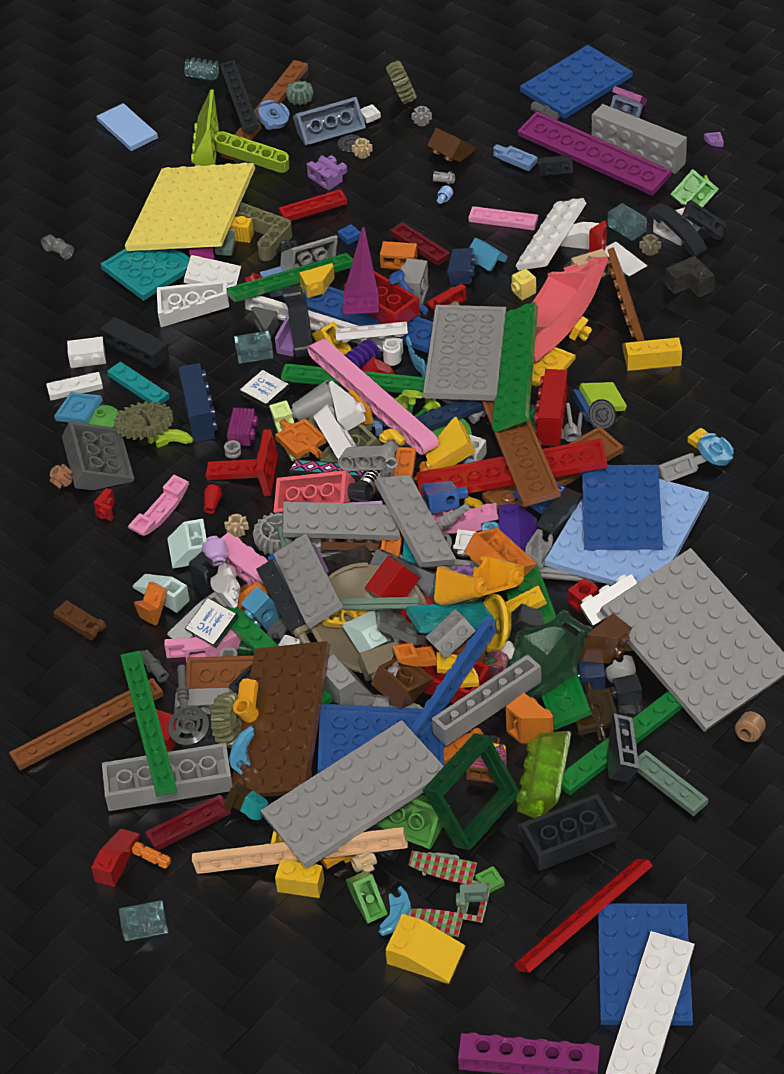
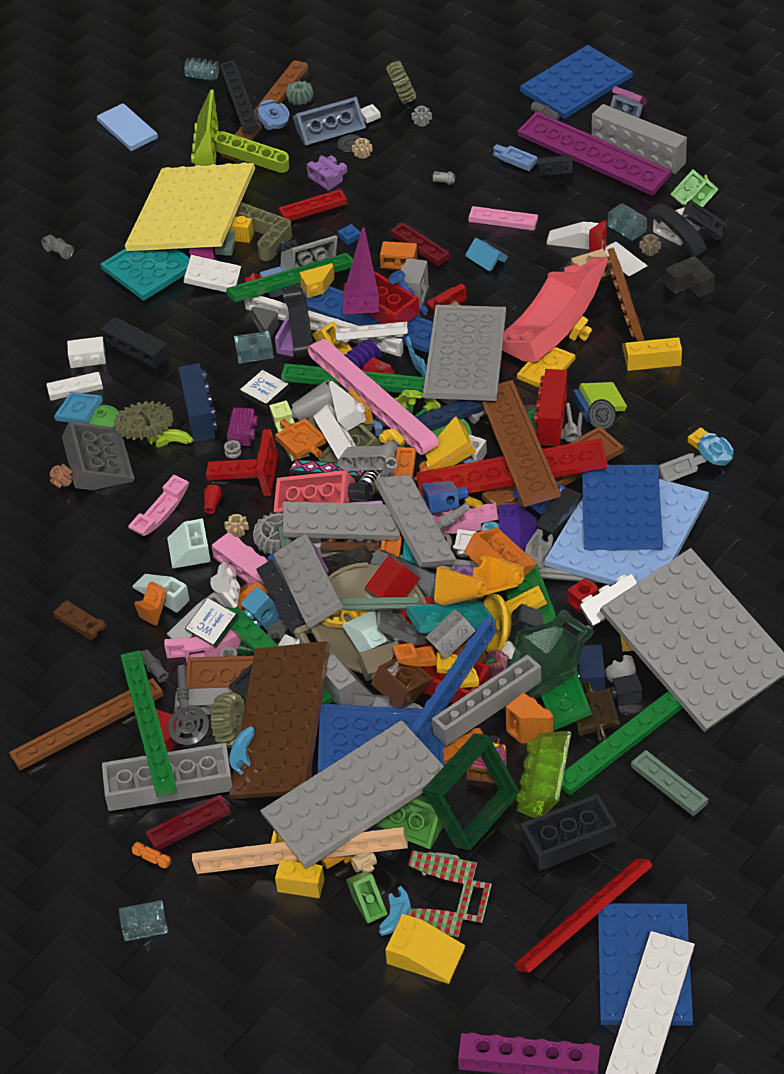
red slope [91,829,140,887] -> none
red bracket [94,488,115,521] -> none
teal plate [107,362,170,405] -> none
white wedge [157,280,229,327] -> none
black hinge [189,551,213,597] -> none
lavender head [202,536,229,566] -> none
leg [224,783,268,820] -> none
light orange piece [233,678,259,723] -> none
white brick [383,339,401,366] -> none
reddish brown slope [427,128,476,162] -> none
light blue cylinder [437,186,453,204] -> none
dark blue brick [447,248,478,285] -> none
sand green bracket [456,882,488,914] -> none
bright green tile [475,866,504,893] -> none
green plate [492,302,538,433] -> none
light yellow brick [511,269,536,300] -> none
white plate [516,198,586,271] -> none
reddish brown slope [579,613,632,663] -> none
black slope [607,714,639,783] -> none
medium lavender tile [704,132,724,147] -> none
medium nougat head [735,711,766,742] -> none

